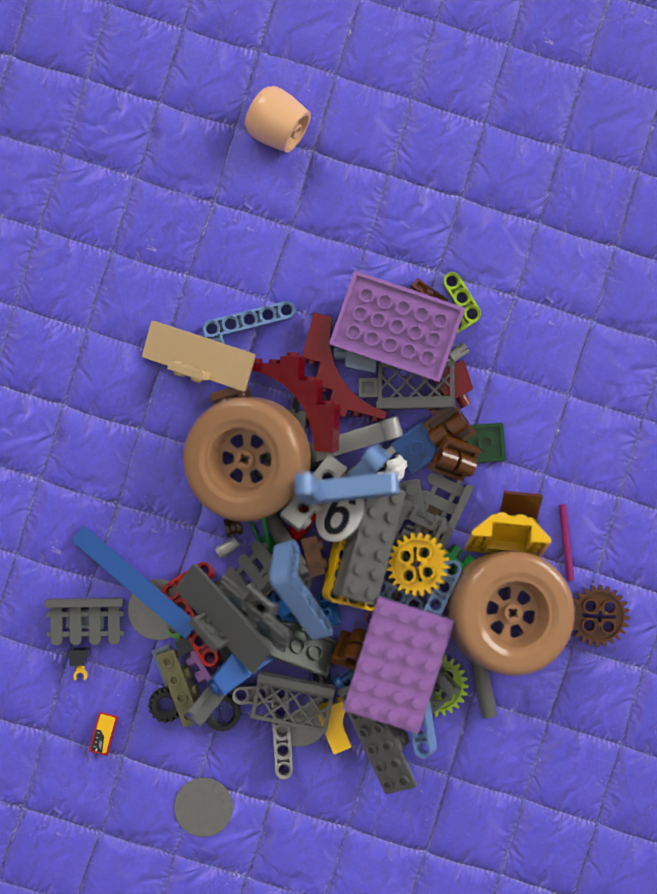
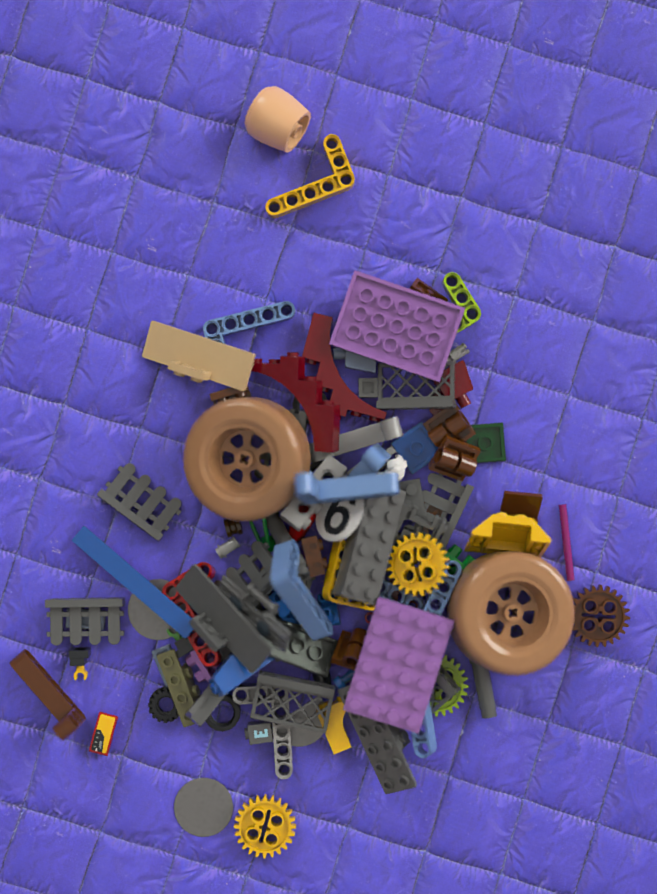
none -> reddish brown beam [10,649,86,741]
none -> dark grey fence [97,463,181,542]
none -> yellow gear [234,794,296,858]
none -> dark grey brick [244,720,273,745]
none -> yellow beam [265,134,355,218]

